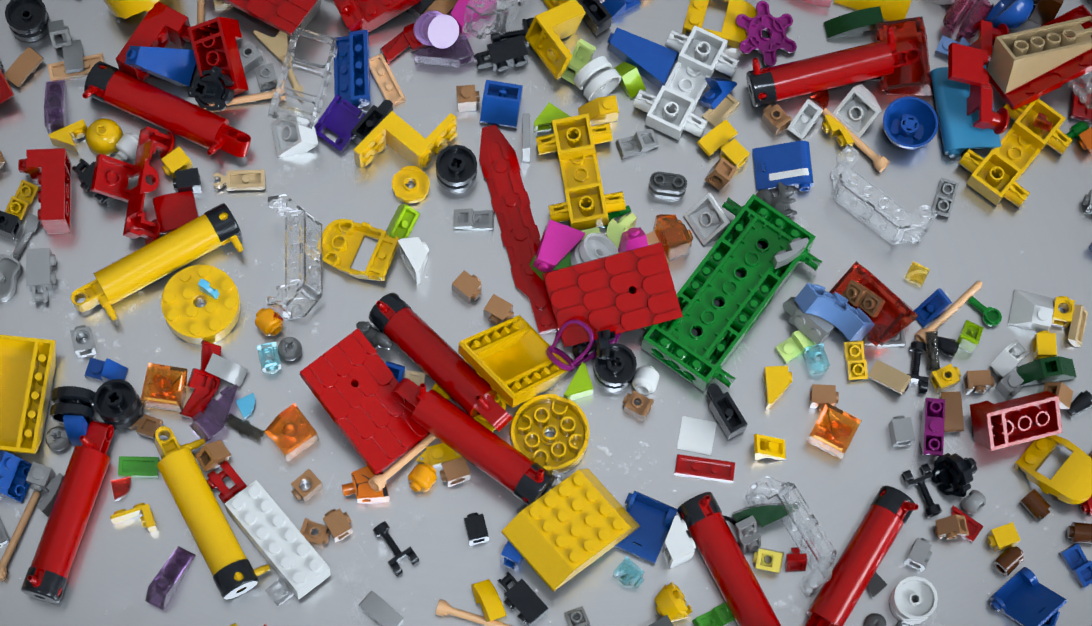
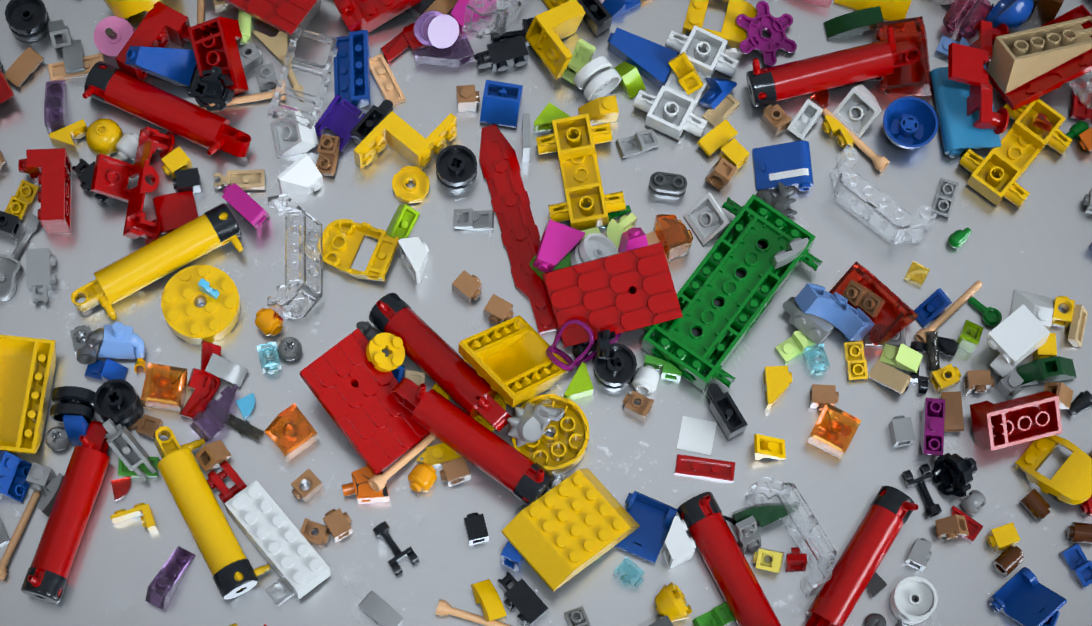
none -> light blue torso [77,322,147,373]
none -> bright pink wheel [93,16,135,60]
none -> light grey hinge [102,418,157,481]
none -> dark pink slope [221,183,270,229]
none -> yellowish green cylinder [238,9,252,45]
none -> white slope [277,153,323,194]
none -> medium nougat slope [316,134,340,177]
none -> yellow plate [366,333,405,372]
none -> light grey head [507,402,565,447]
none -> bright green slope [643,355,682,381]
none -> yellow slope [668,52,704,95]
none -> yellowish green slope [879,343,923,373]
none -> green cylinder [948,227,972,248]
none -> white slope [987,304,1050,367]

